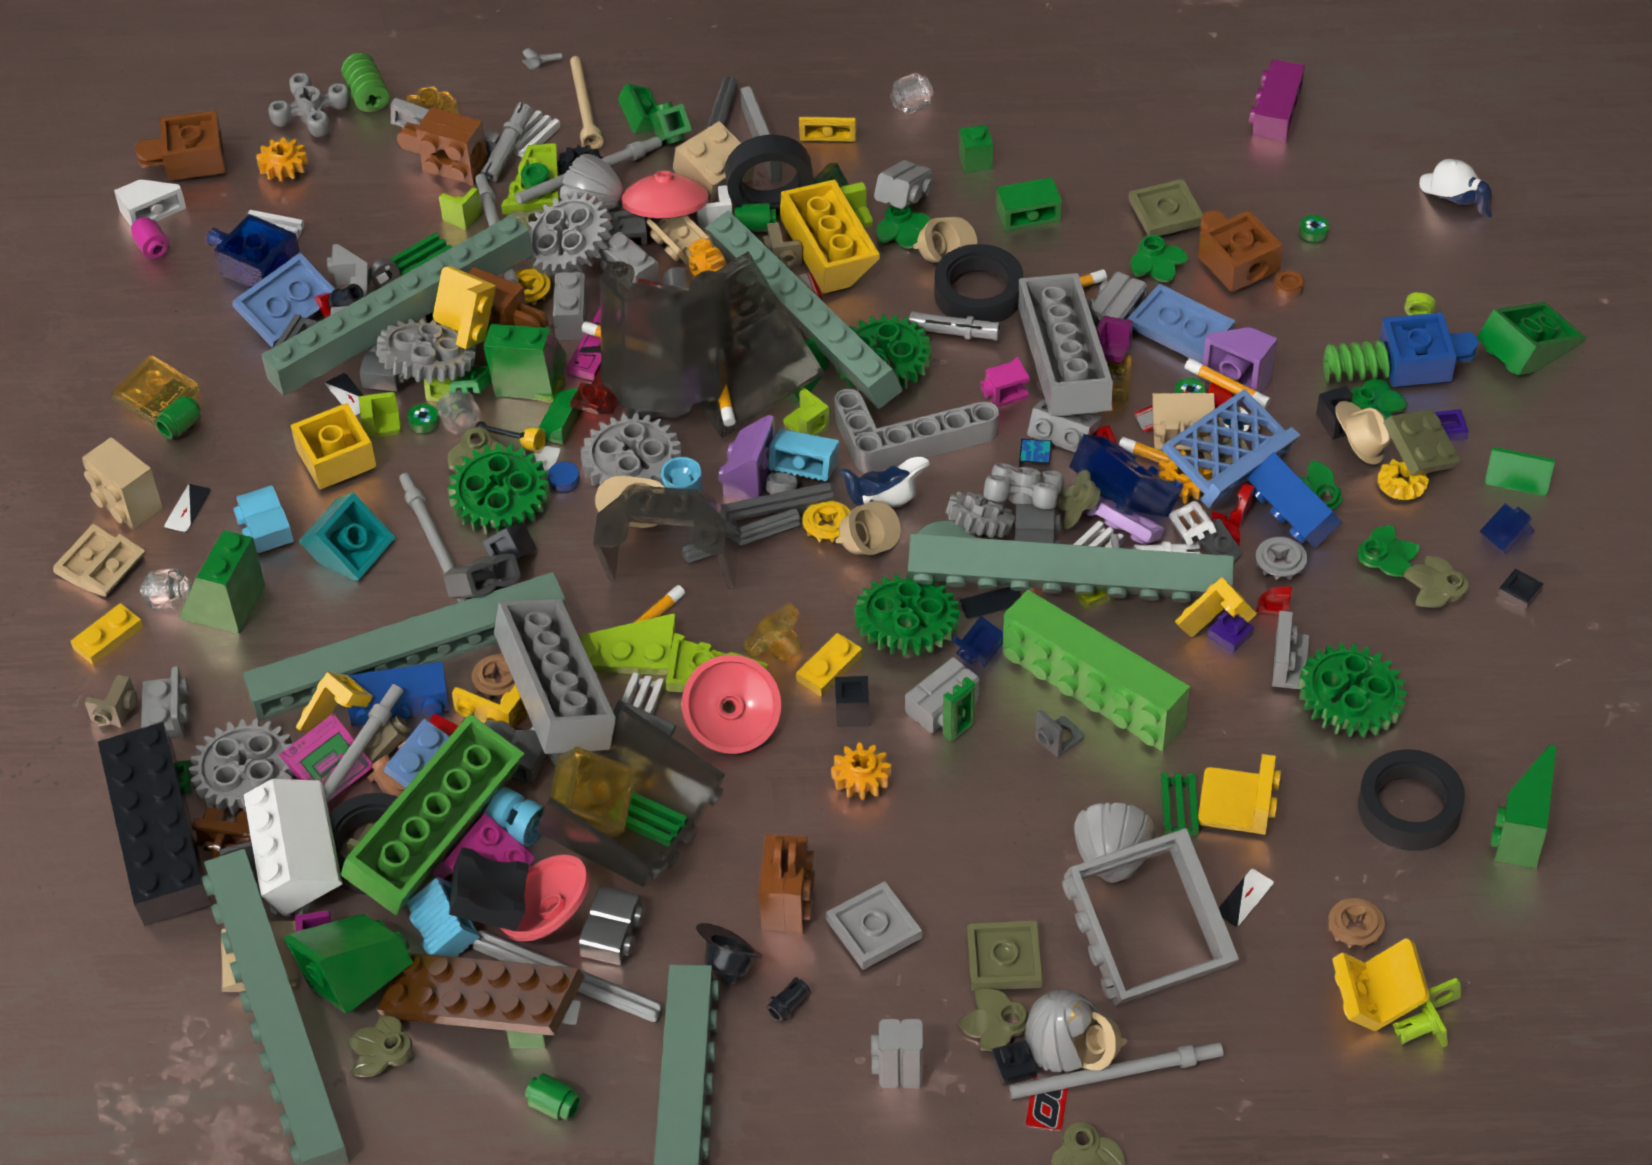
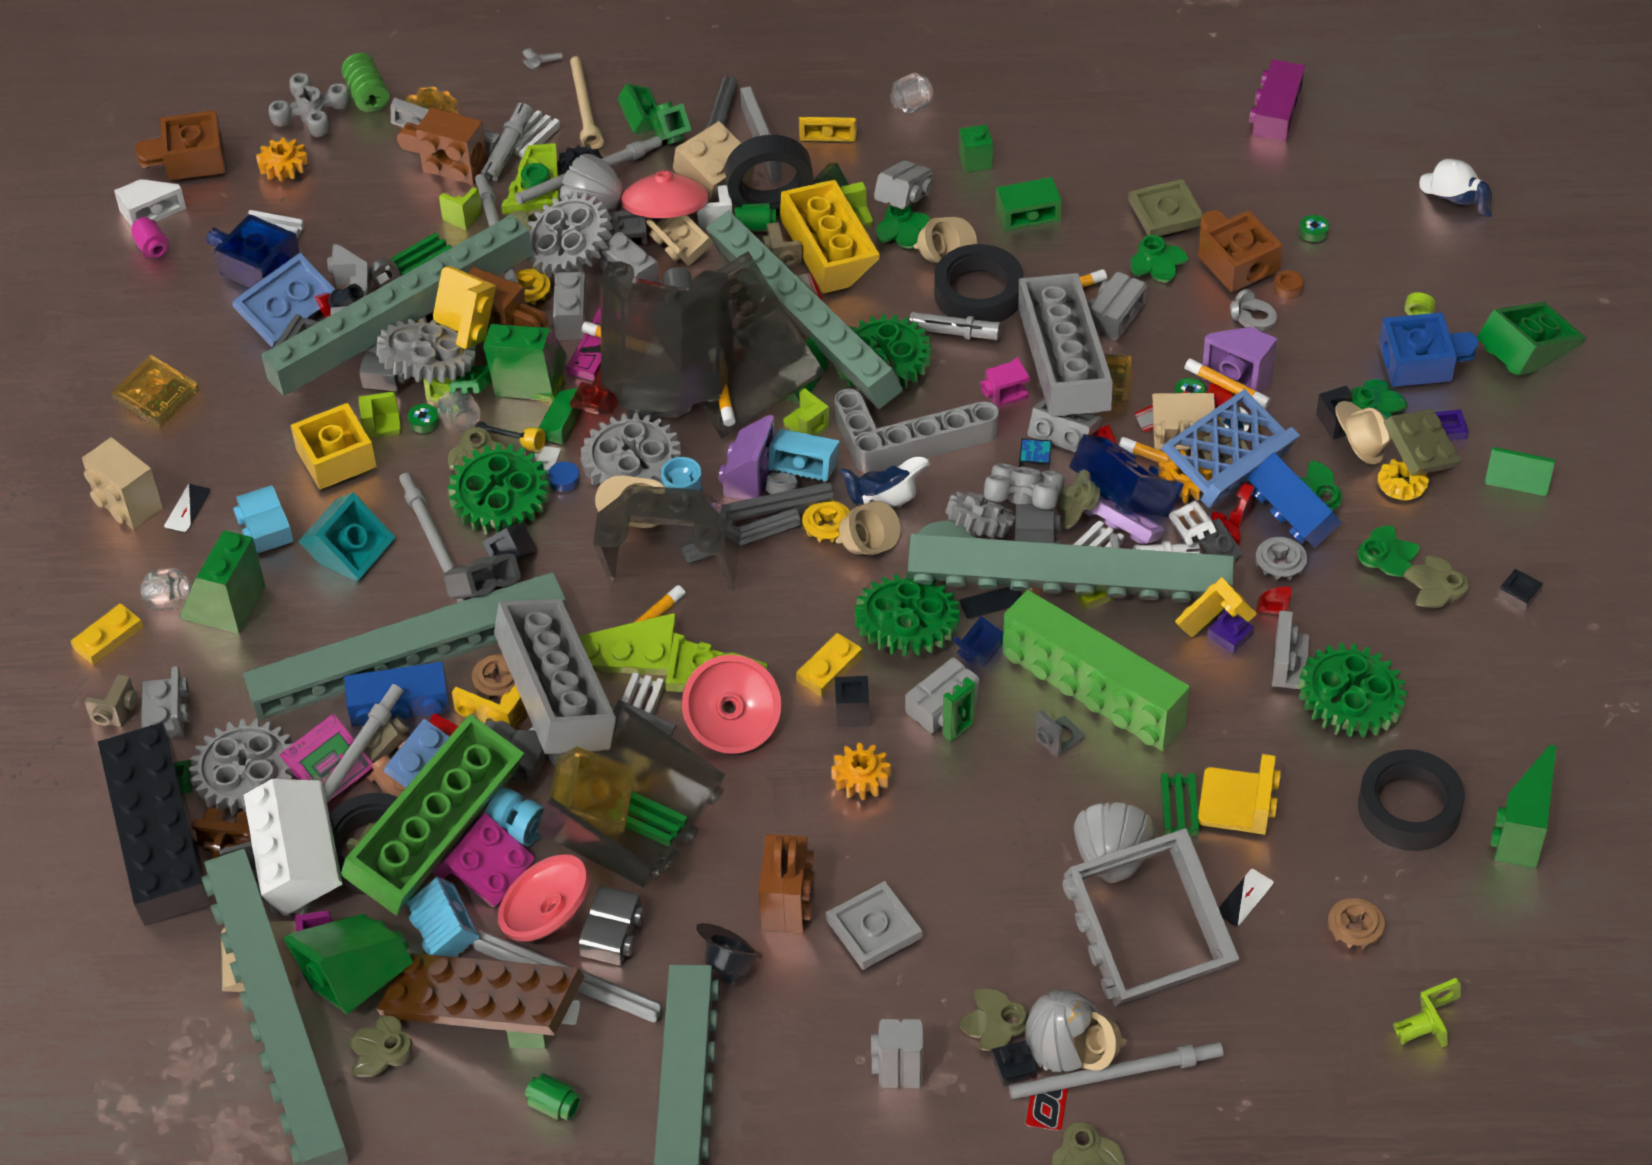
tan slope [53,524,145,597] -> none
green brick [155,395,201,439] -> none
yellow bracket [296,672,373,732] -> none
sticker [325,373,364,416] -> none
black brick [449,847,529,932] -> none
light orange gear [688,237,727,291] -> none
clear yellow plant [742,603,802,663] -> none
black pin [766,977,811,1022] -> none
olive plate [967,921,1042,991] -> none
magenta panel [1096,316,1133,363] -> none
medium blue plate [1127,284,1236,364] -> none
bright green piece [1323,340,1390,383] -> none
yellow bracket [1332,938,1430,1032] -> none
clear blue bracket [1479,503,1535,554] -> none
none -> light grey piece [1230,289,1277,332]

